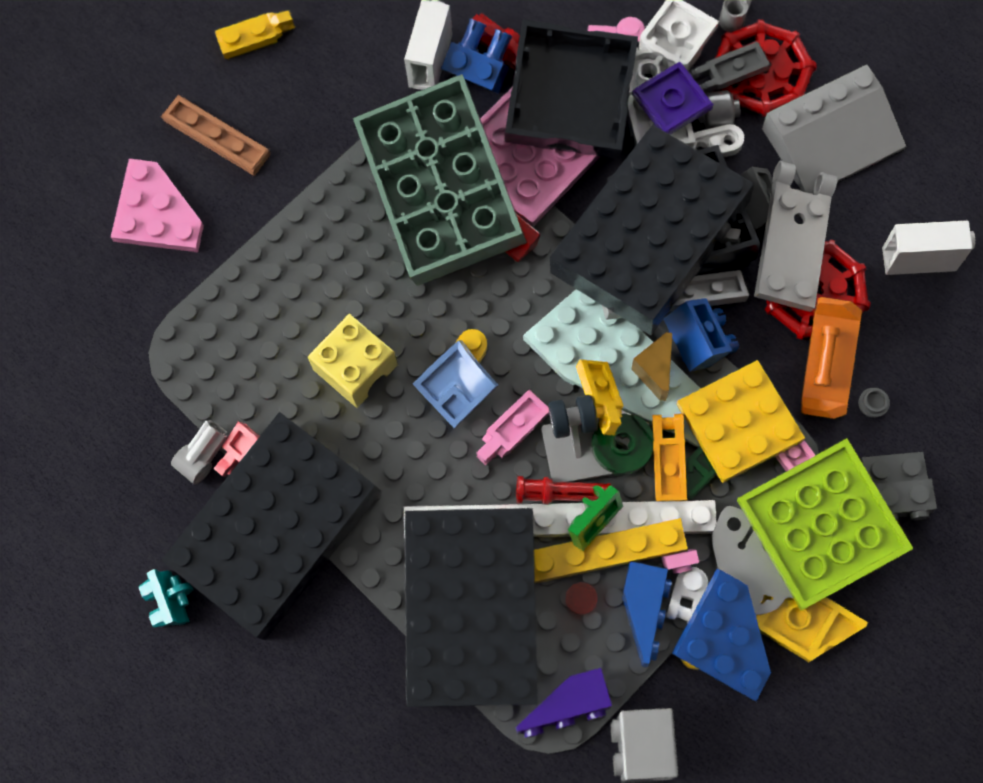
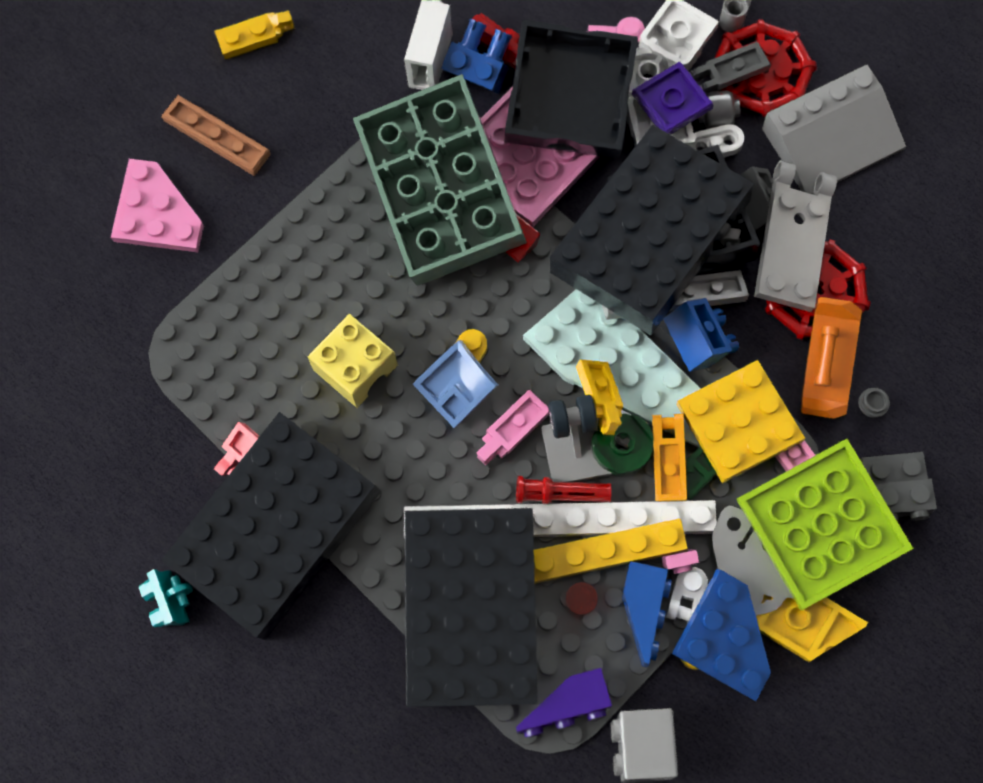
light grey piece [171,420,229,485] -> none
green plate [568,485,624,551] -> none
pearl gold slope [631,332,672,401] -> none
white brick [882,221,975,275] -> none

